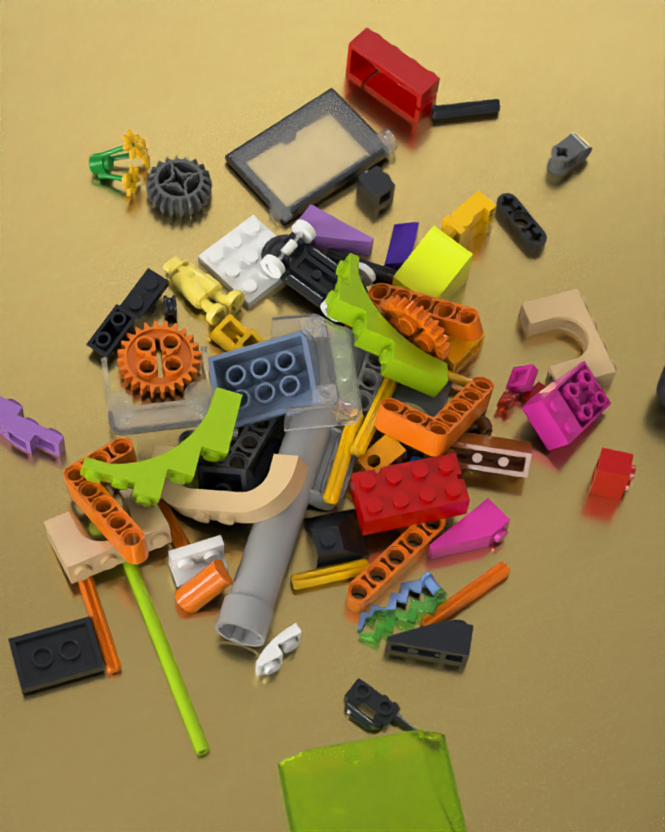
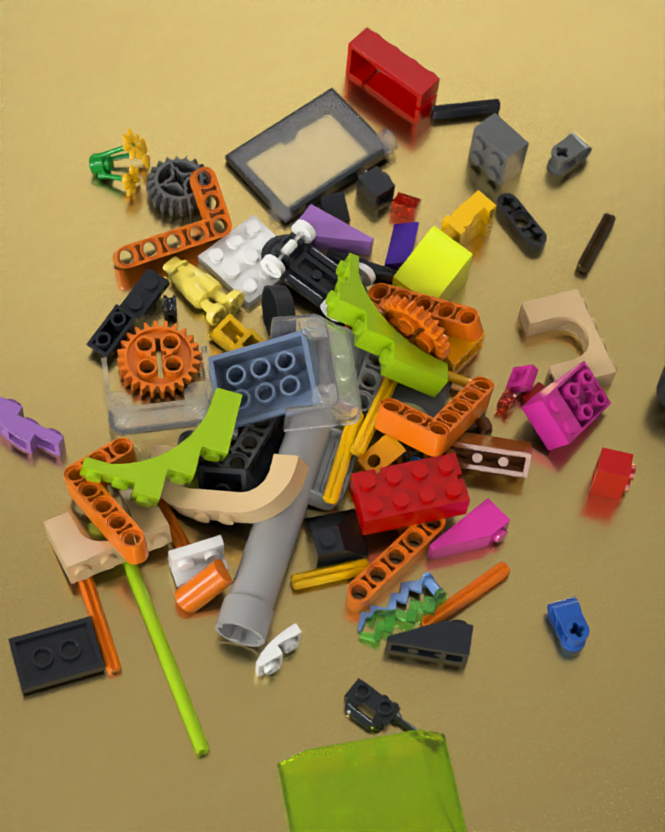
none -> orange beam [113,167,232,269]
none -> black tyre [262,285,296,339]
none -> black slope [319,192,350,222]
none -> clear red slope [391,192,421,220]
none -> dark grey brick [468,113,529,187]
none -> blue piece [547,596,590,652]
none -> dark brown axle [576,213,616,273]

